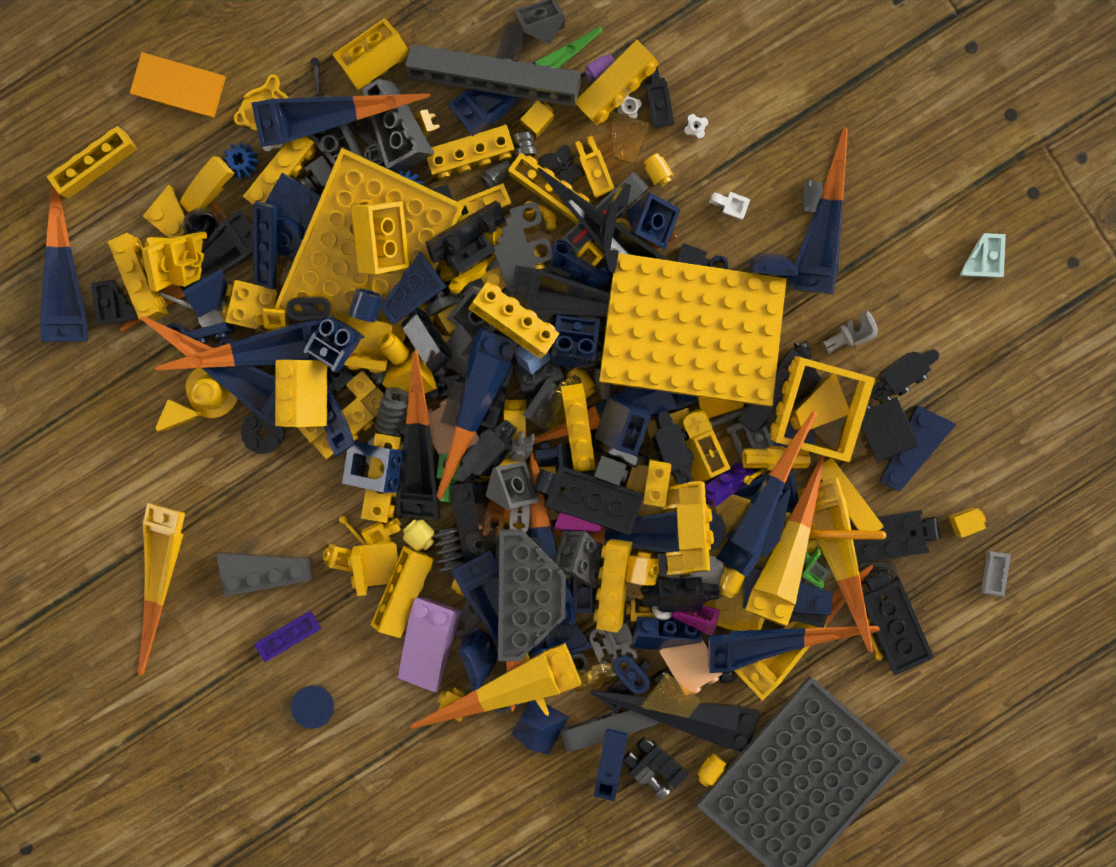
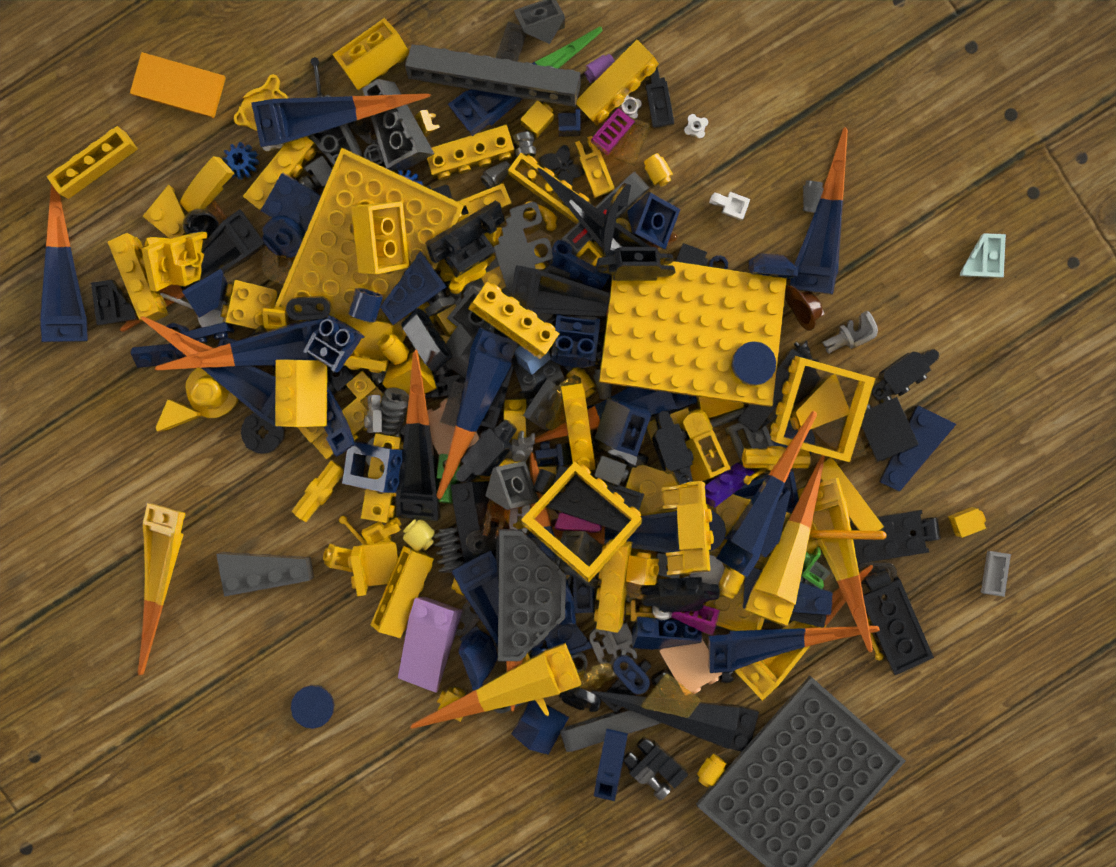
dark blue tile [253,201,277,289] -> none
dark purple plate [254,610,322,662] -> none
yellow bracket [643,459,671,507] -> none
none -> dark blue hinge [131,344,187,368]
none -> yellow piece [292,460,344,522]
none -> light grey plate [364,395,382,433]
none -> yellow window [521,462,642,583]
none -> dark blue panel [558,109,581,137]
none -> black tile [558,687,601,712]
none -> magenta slope [591,108,635,156]
none -> hinge [596,247,676,281]
none -> dark blue tile [732,341,776,386]
none -> reddish brown piece [785,285,824,331]

